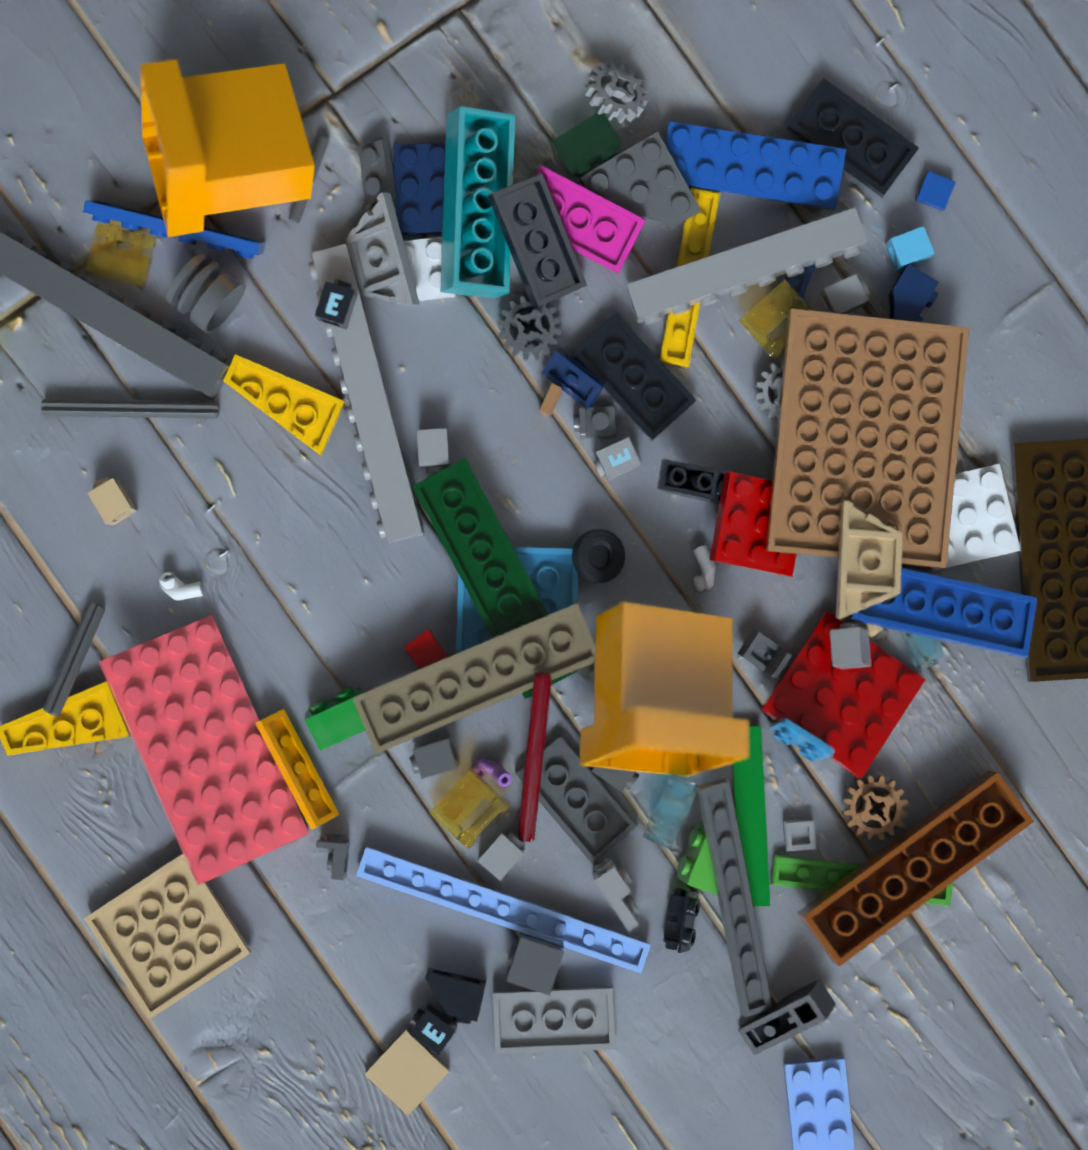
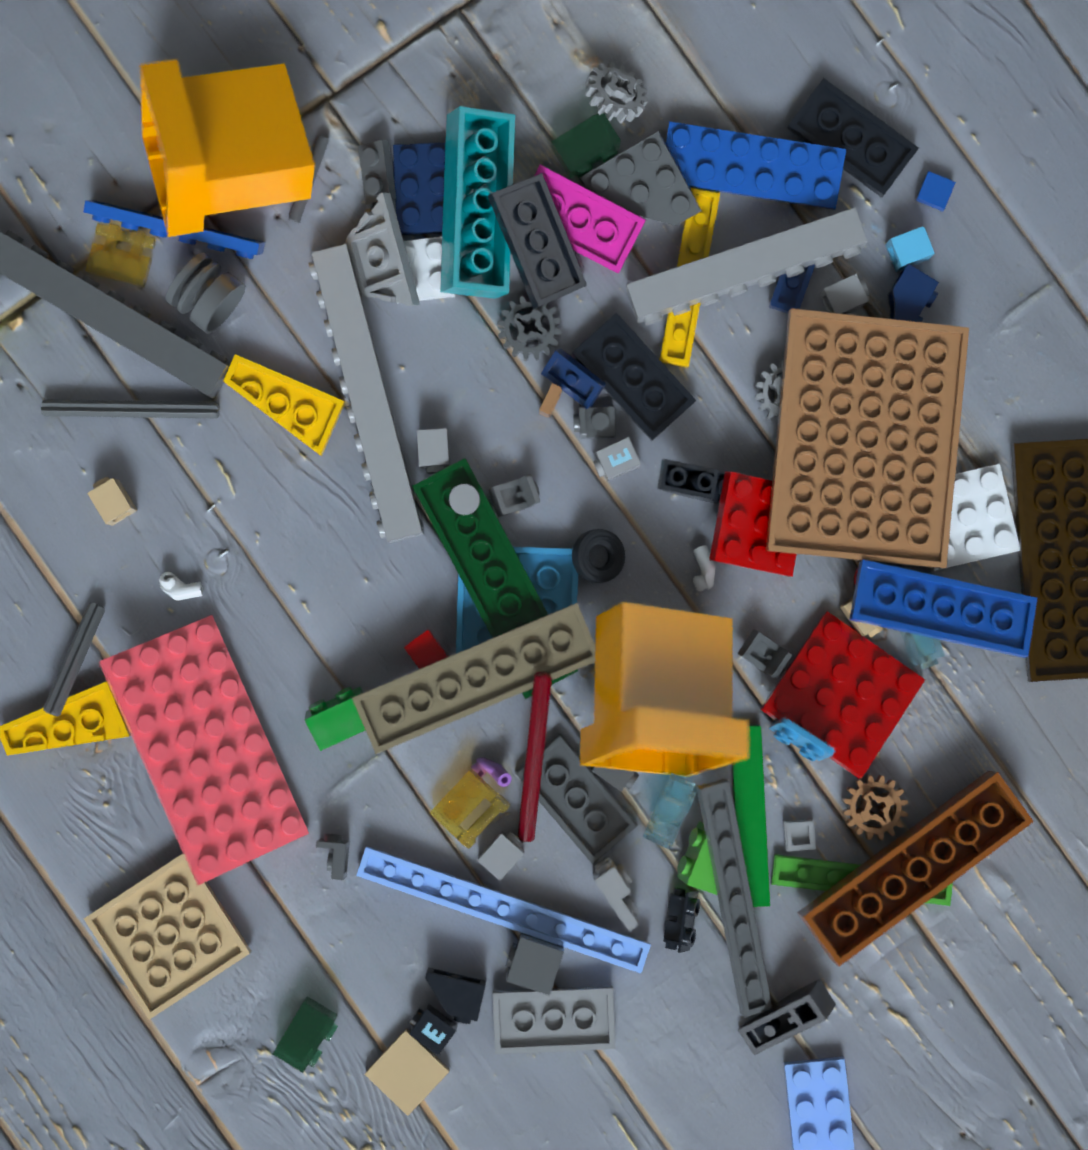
light orange plate [255,709,340,830] -> none
black brick [314,279,358,330] -> none
dark grey brick [410,736,460,779] -> none
clear yellow plate [739,279,814,359] -> none
light grey brick [830,623,871,669] -> none
tan wing [836,501,903,619] -> none
none -> clear green brick [272,996,338,1073]
none -> light grey tile [449,484,480,515]
none -> dark grey bracket [488,474,540,517]

